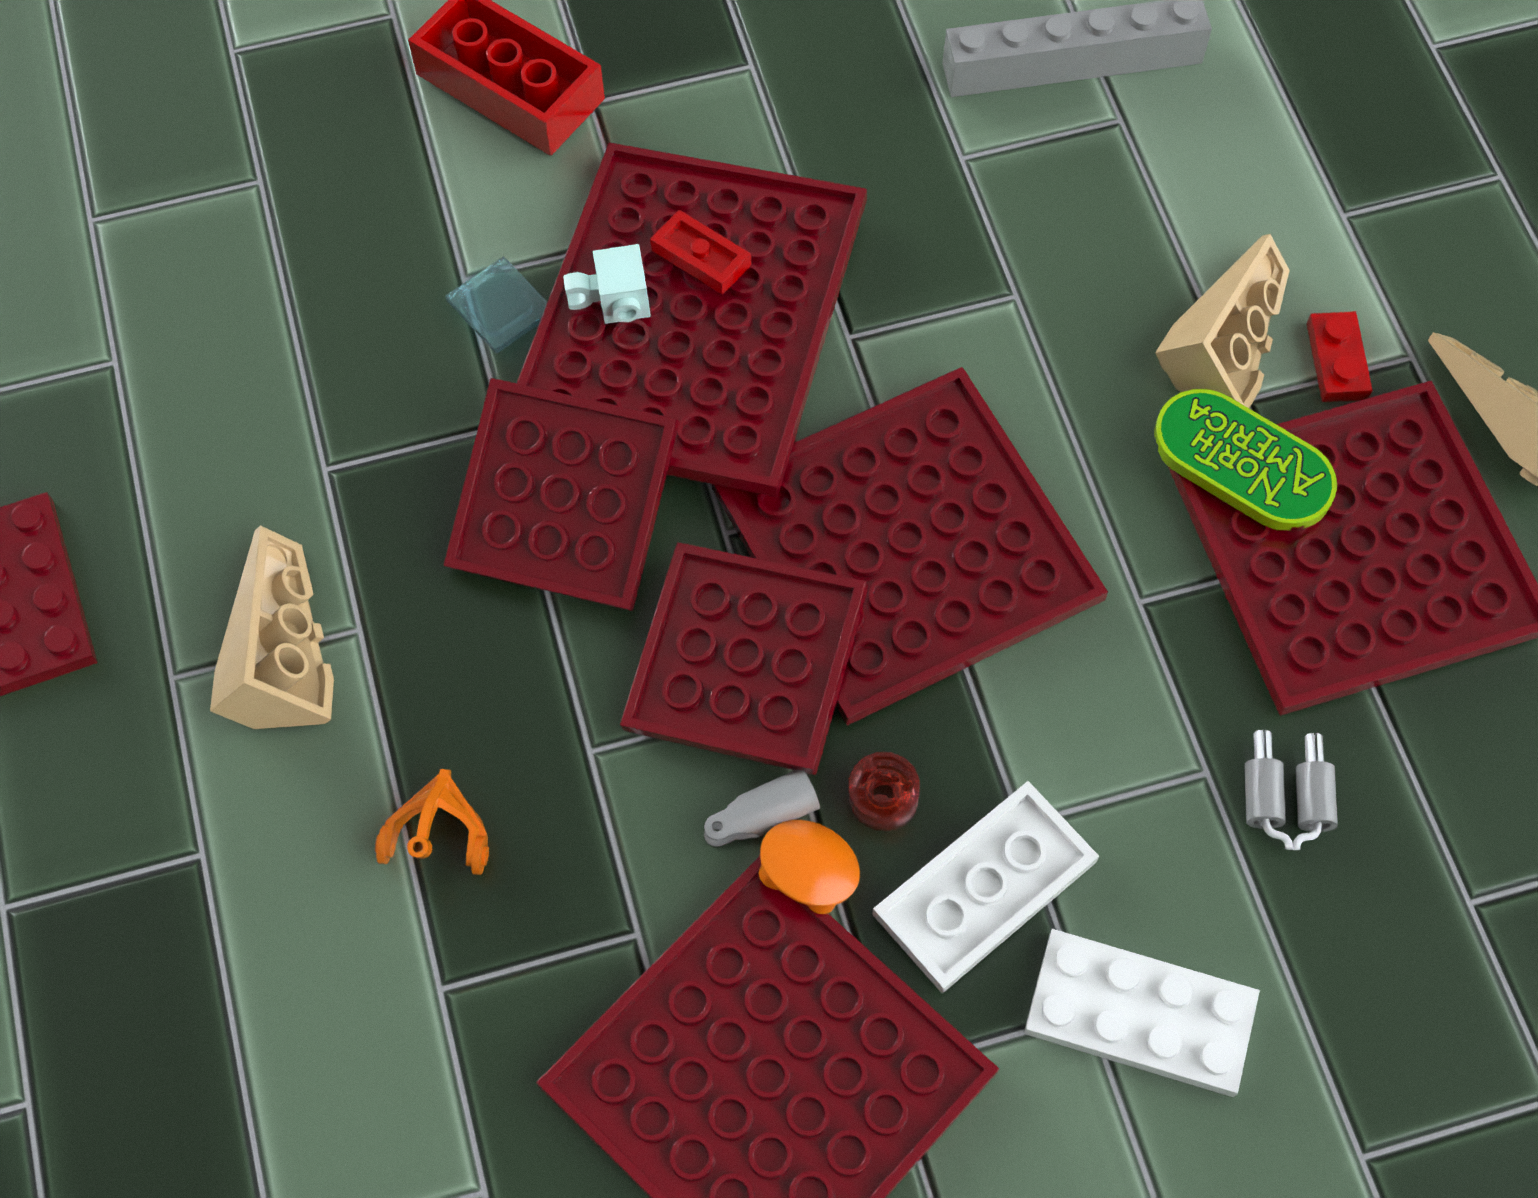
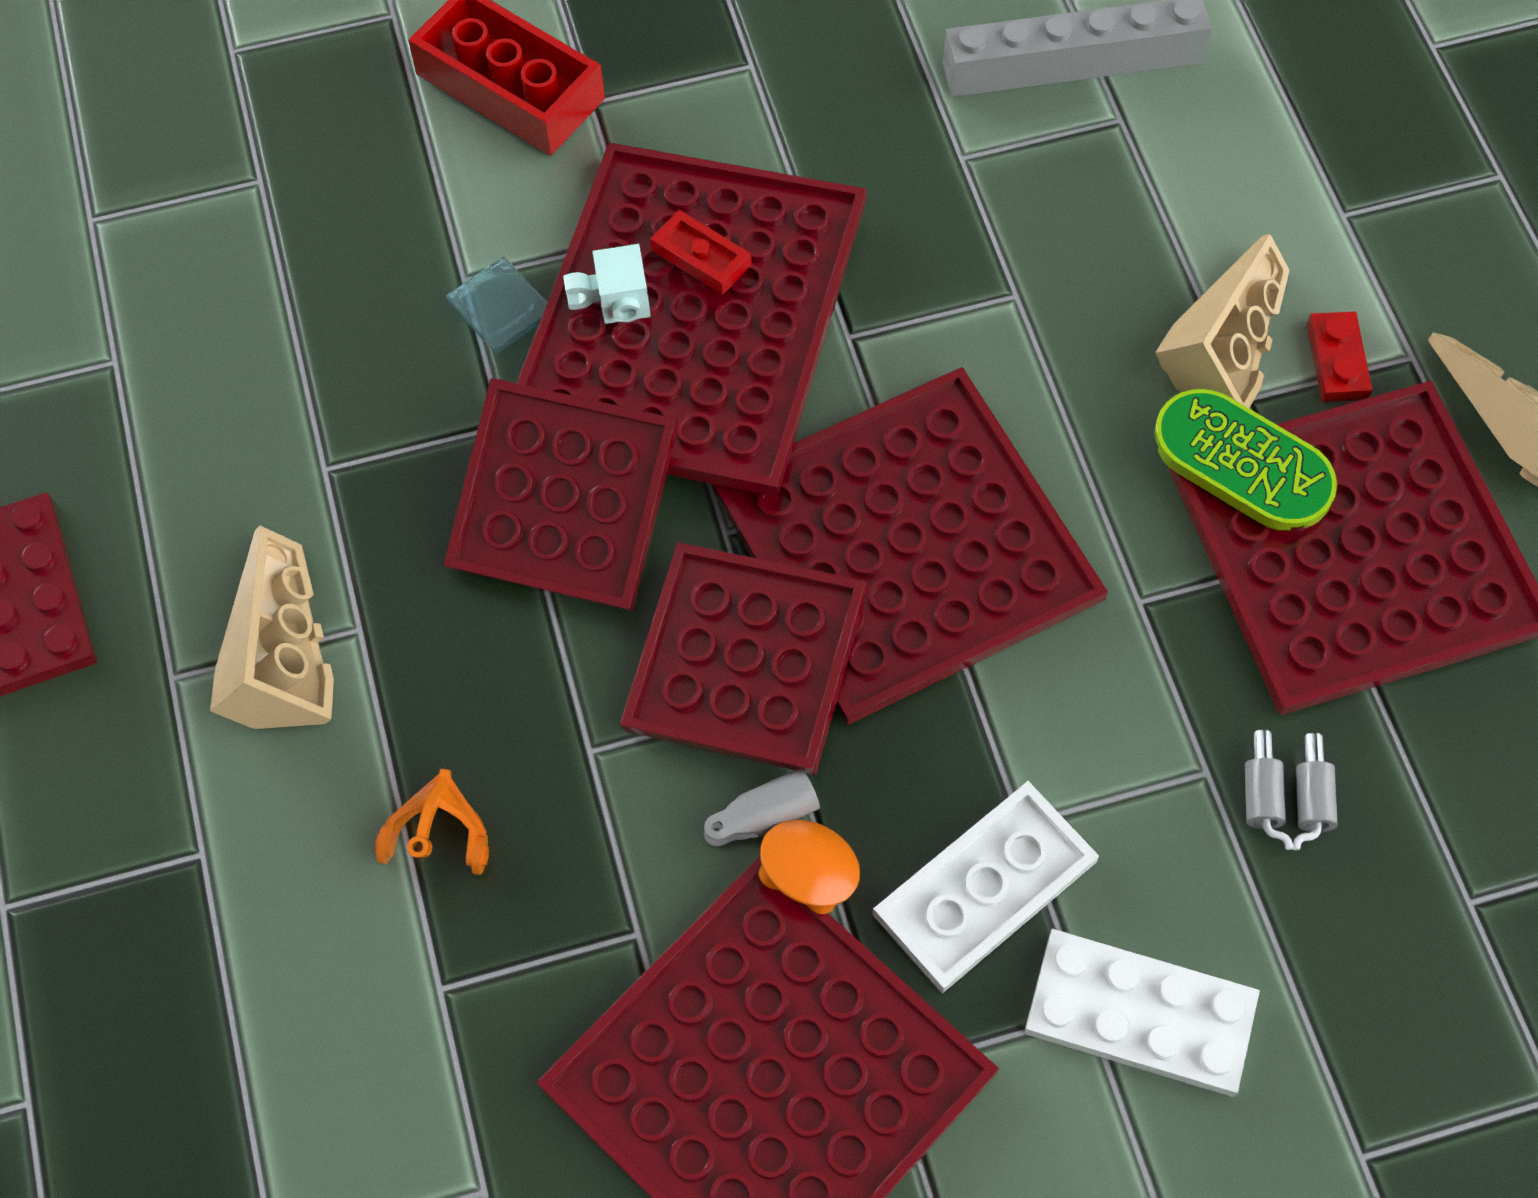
clear red wheel [849,752,920,831] -> none

